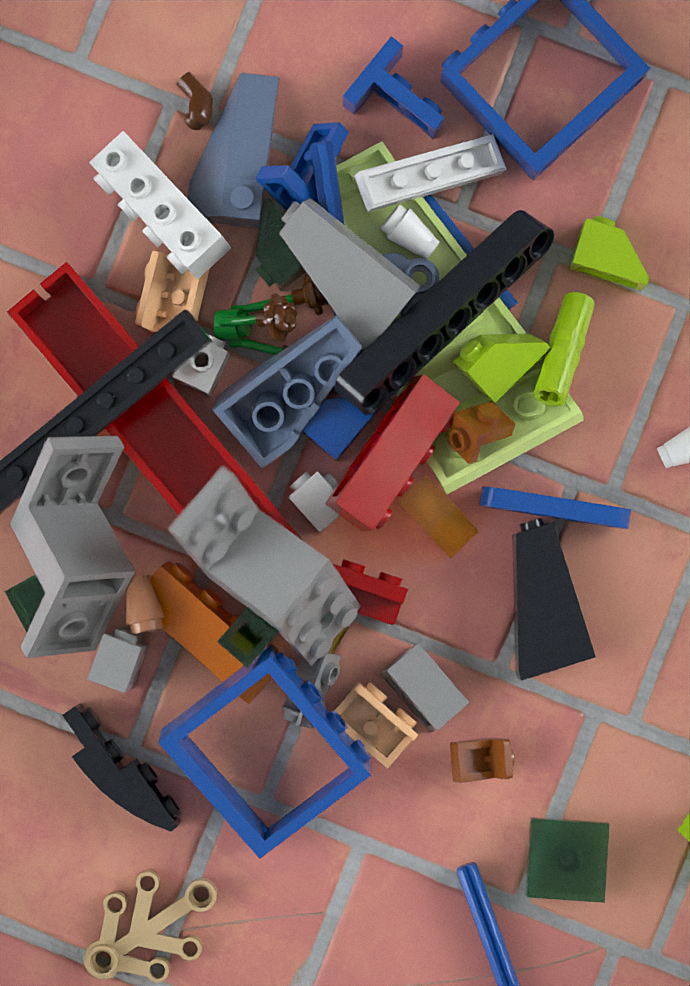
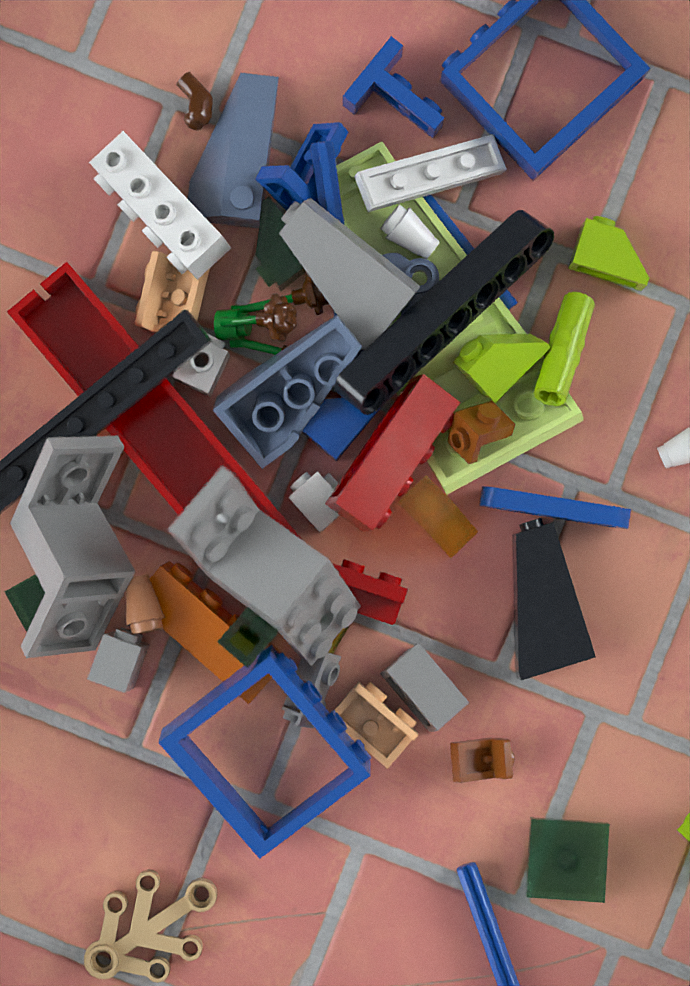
black slope [62,703,181,831] -> none

